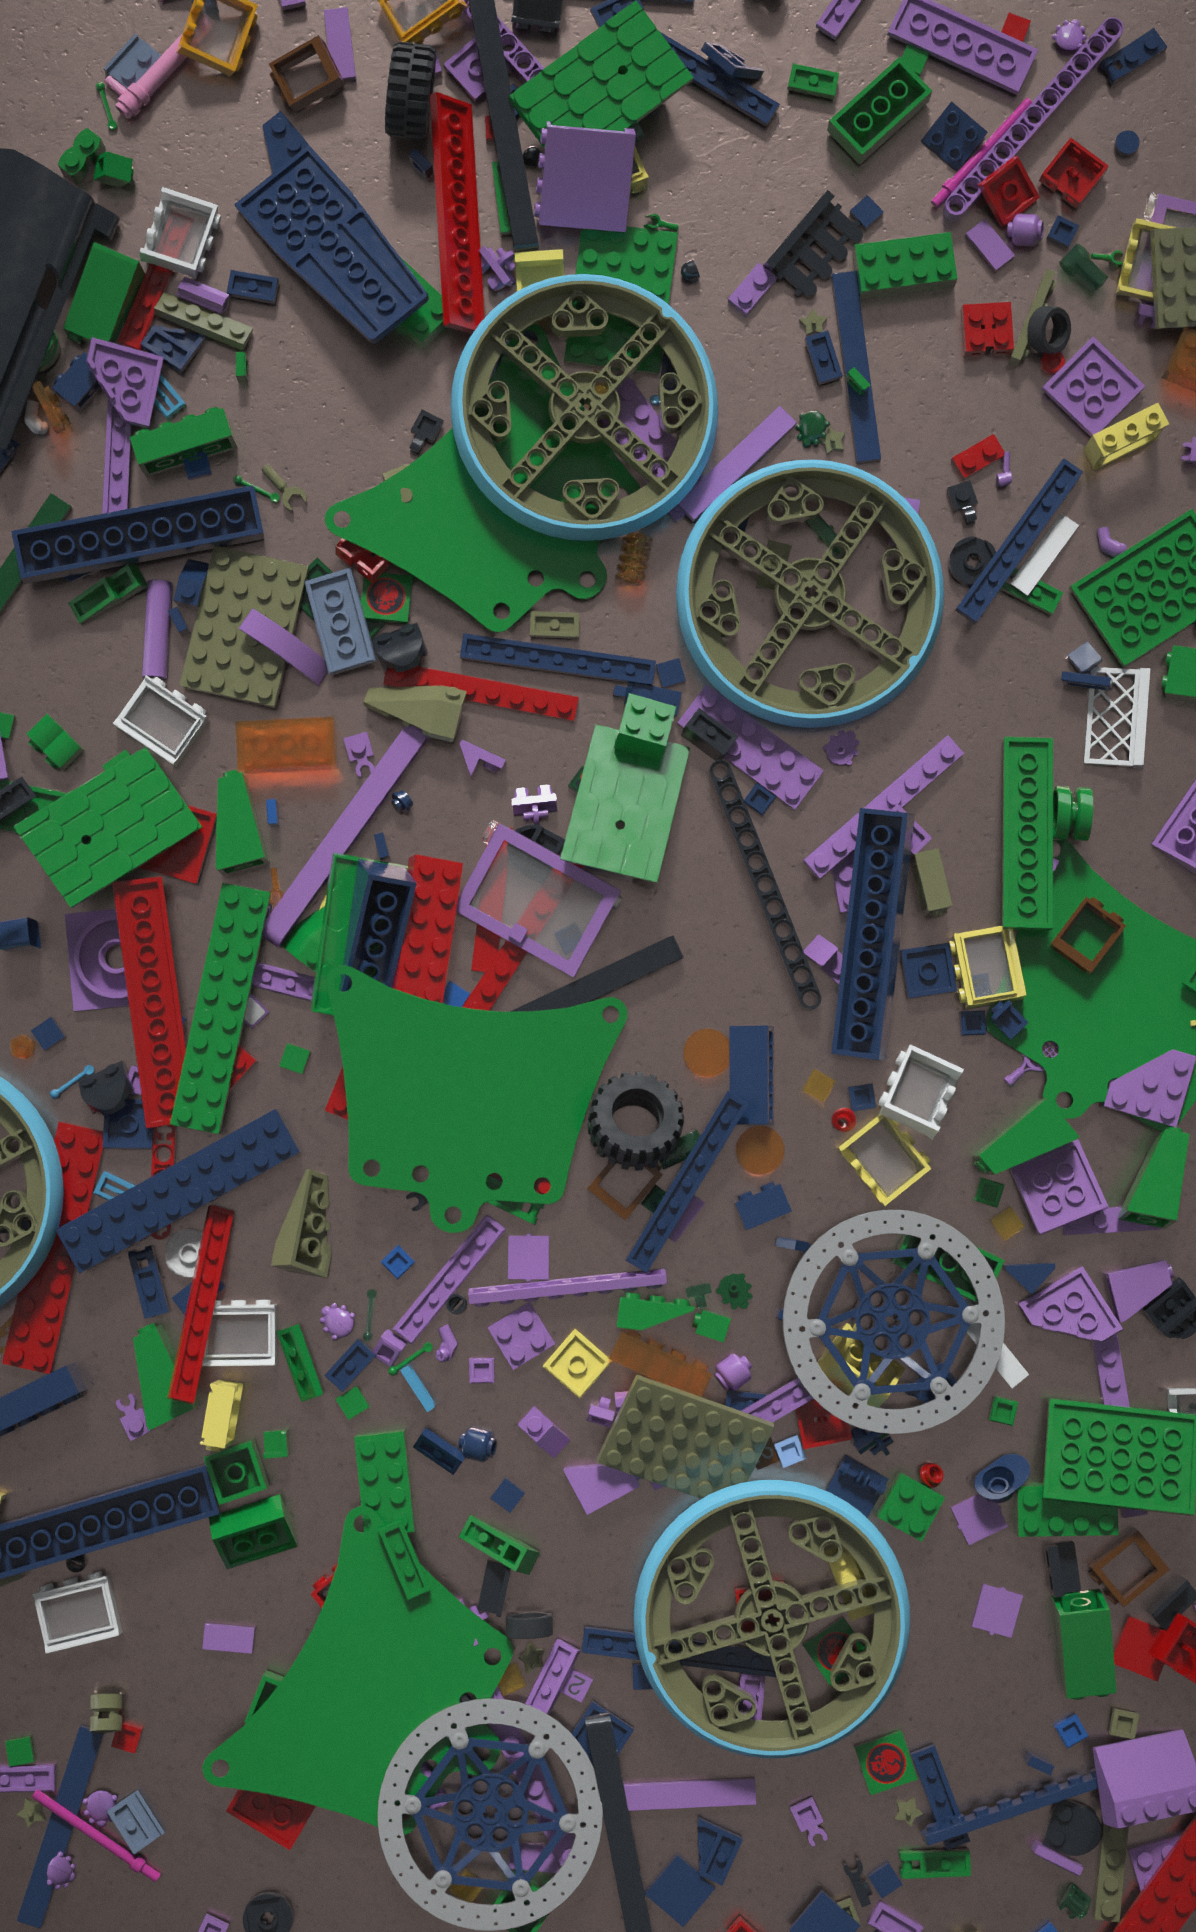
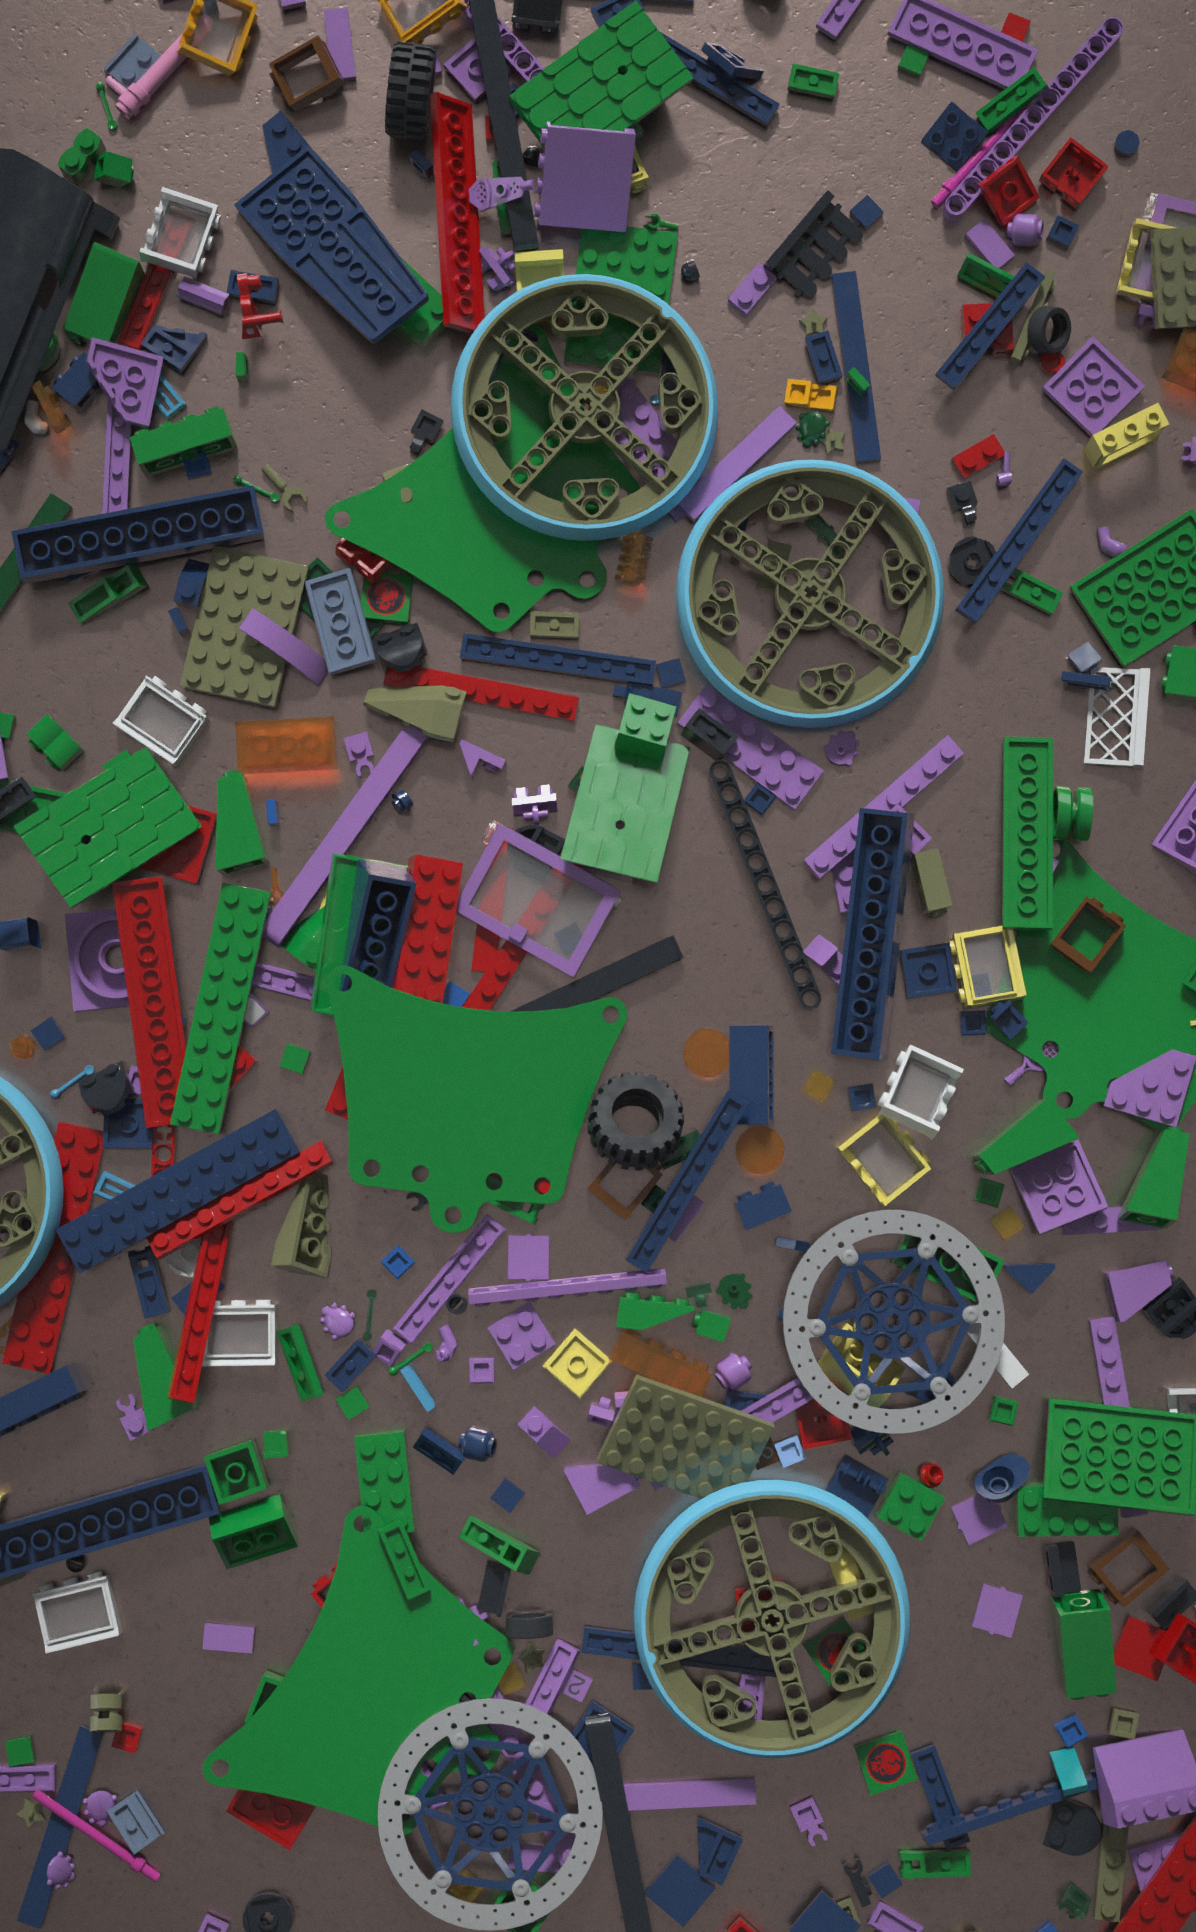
medium lavender brick [142,579,173,679] -> none
olive plate [154,292,253,350] -> none
light yellow window [200,1379,244,1452] -> none
dark blue tile [374,832,391,861] -> none
green brick [827,56,932,165] -> none
red plate [832,1108,857,1132] -> none
green brick [852,232,958,300] -> none
olive piece [894,1797,923,1827] -> none
white sticker [1010,513,1079,595] -> none
medium lavender plate [1019,1266,1123,1343] -> none
dark blue tile [1024,1751,1055,1776] -> none
medium lavender tile [1031,1840,1084,1876] -> none
medium lavender piece [1052,20,1087,50] -> none
clear green piece [1059,244,1109,293] -> none
green hand [1091,250,1123,268] -> none
dark blue plate [1098,28,1167,85] -> none
none -> red plate [146,1141,334,1260]
none -> red piece [237,273,284,339]
none -> medium lavender piece [469,177,534,211]
none -> light orange slope [784,379,838,412]
none -> dark blue plate [935,262,1045,391]
none -> green plate [957,253,1021,310]
none -> green plate [975,67,1049,134]
none -> teal tile [1050,1747,1088,1796]

